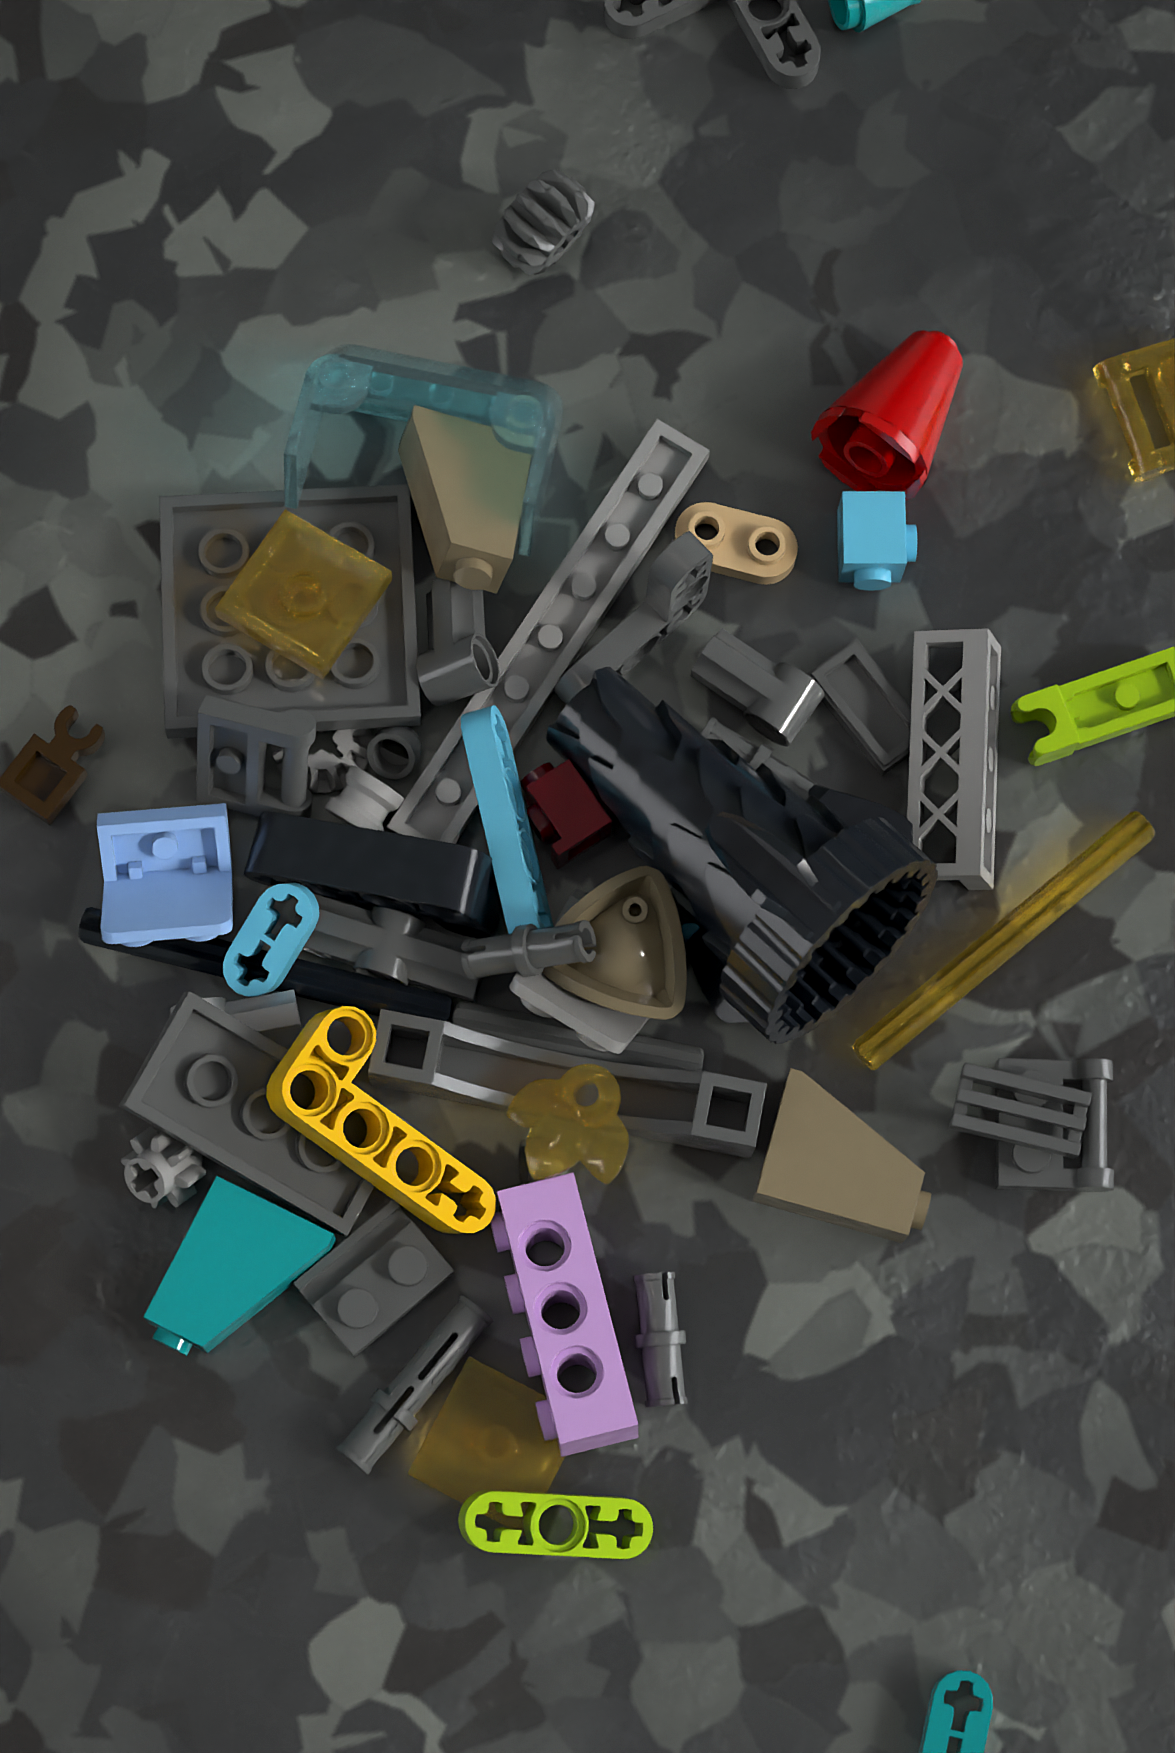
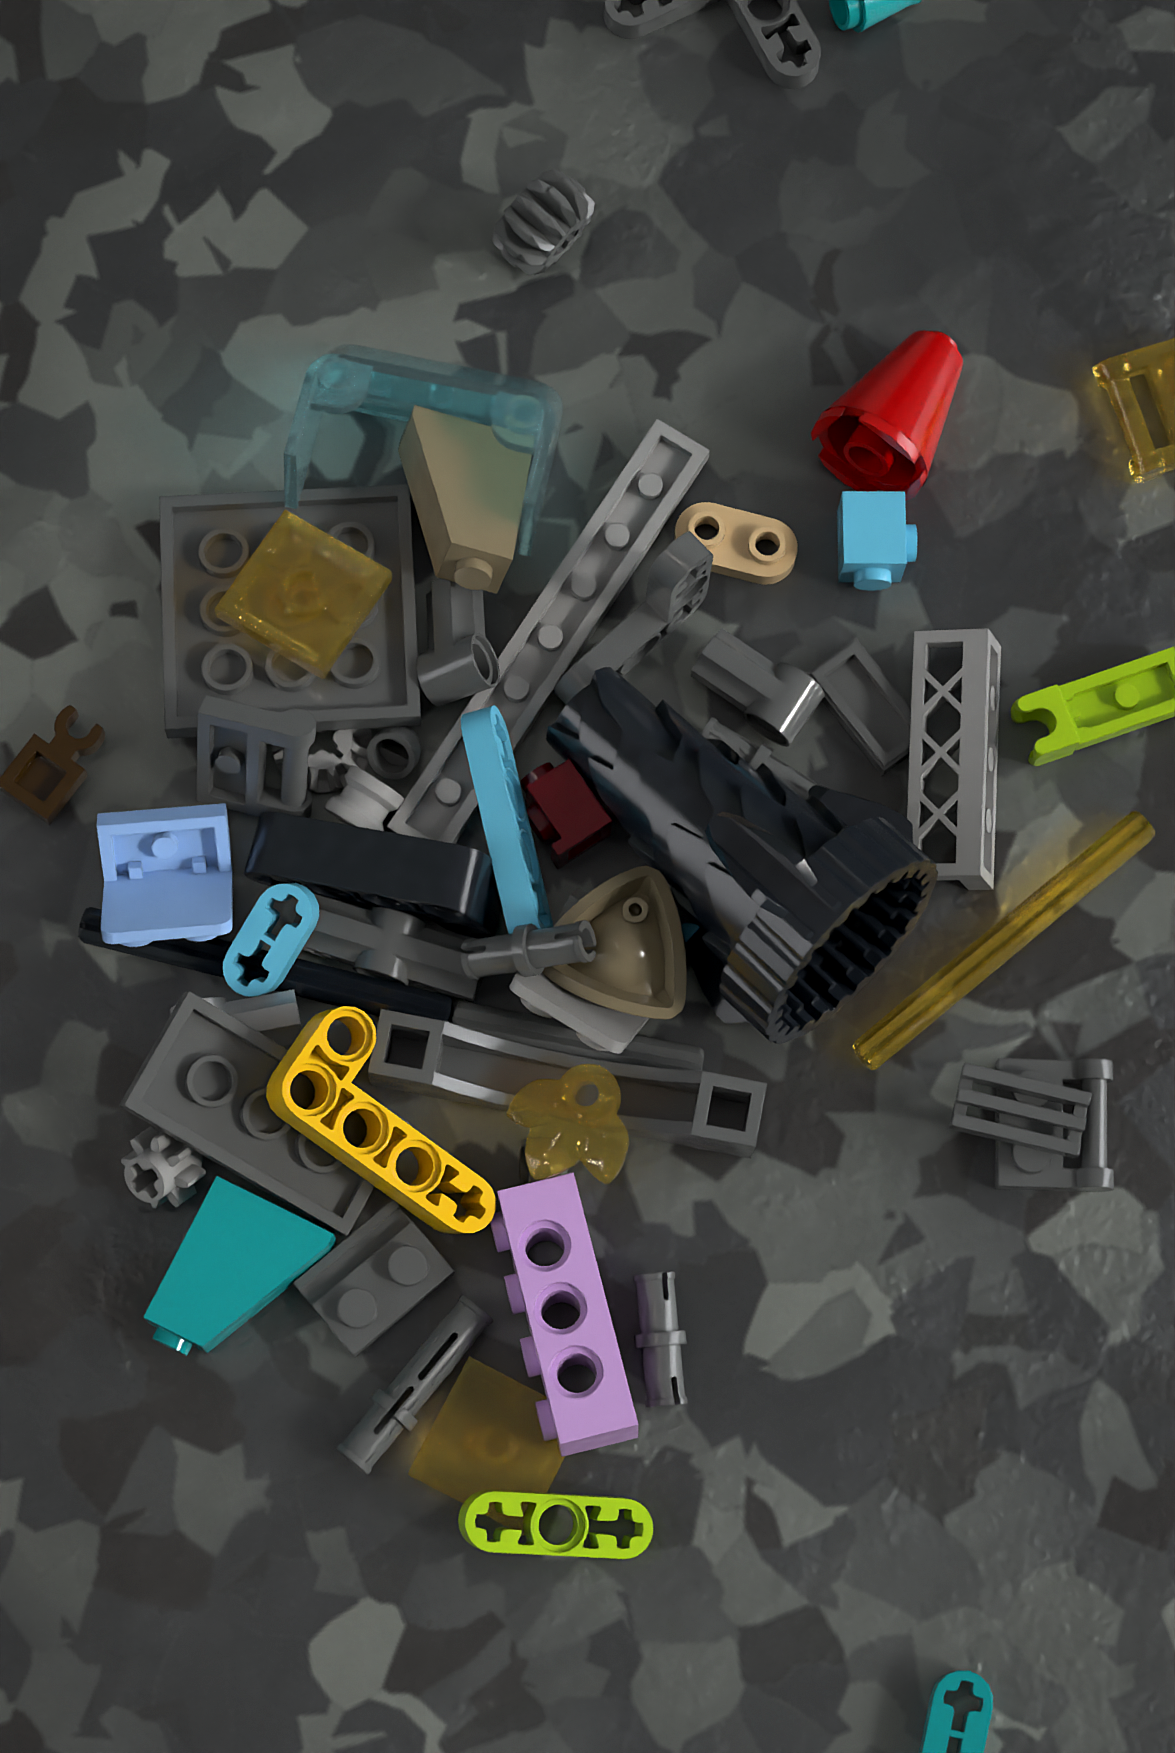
dark tan slope [752,1068,931,1243] -> none

